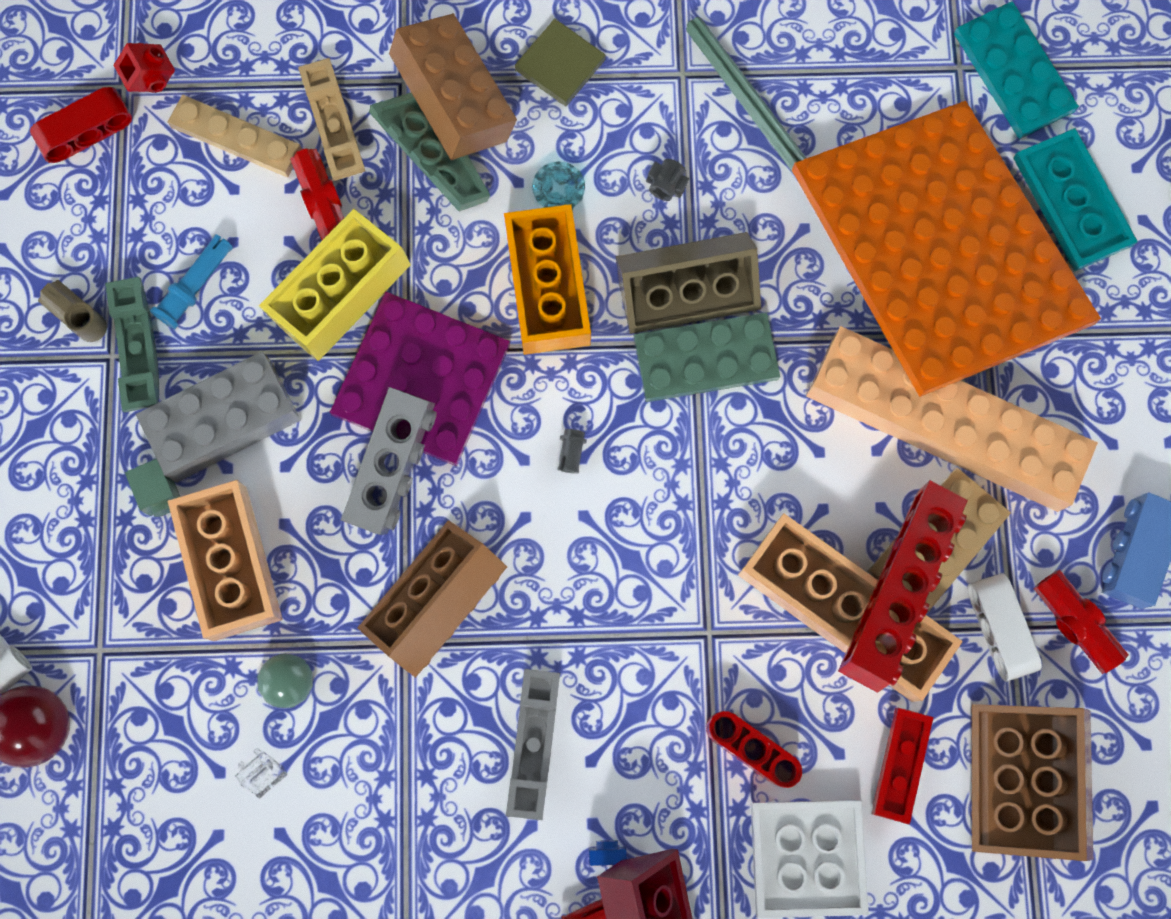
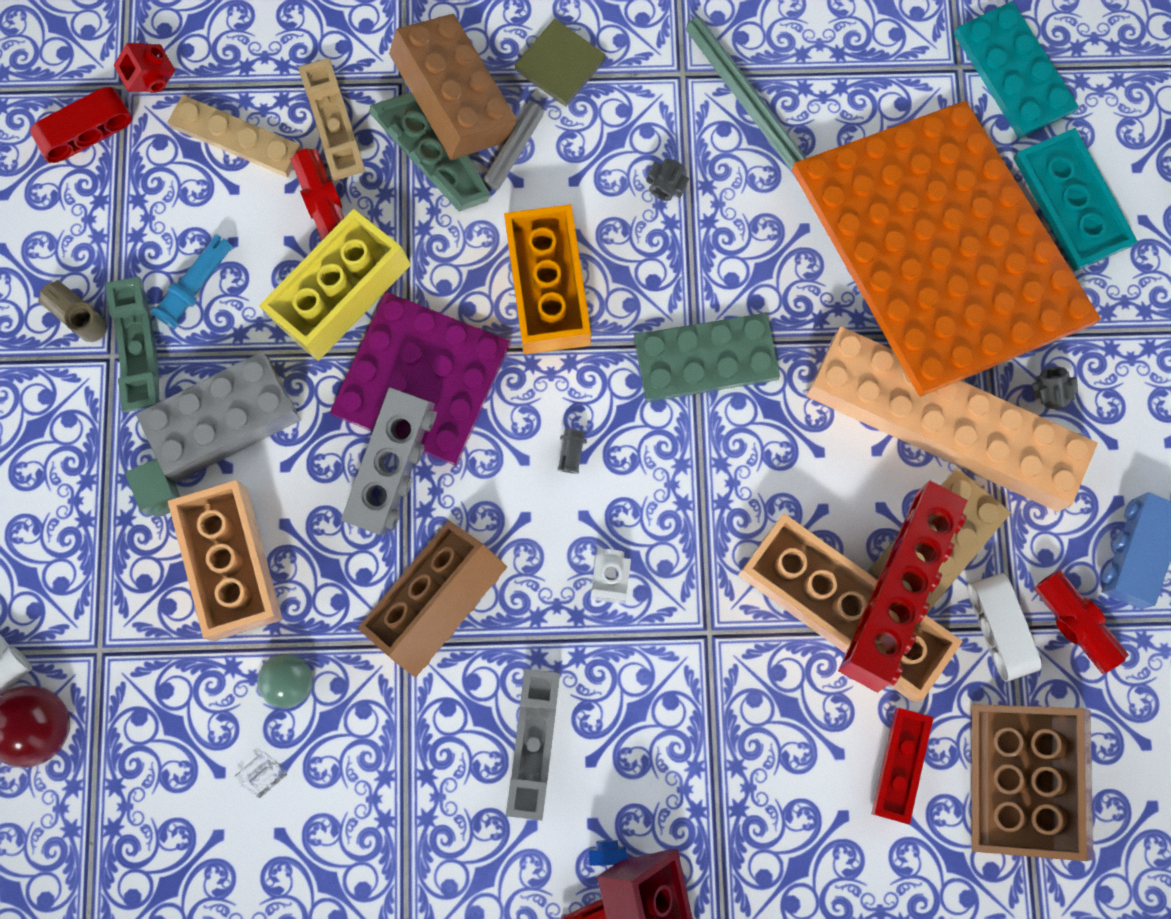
clear light blue gear [532,161,585,210] -> none
dark tan slope [615,232,761,334] -> none
red beam [706,711,802,788] -> none
white plate [751,800,869,918] -> none
none -> light grey axle [484,102,544,190]
none -> white brick [590,549,631,604]
none -> dark grey gear [1032,366,1078,409]

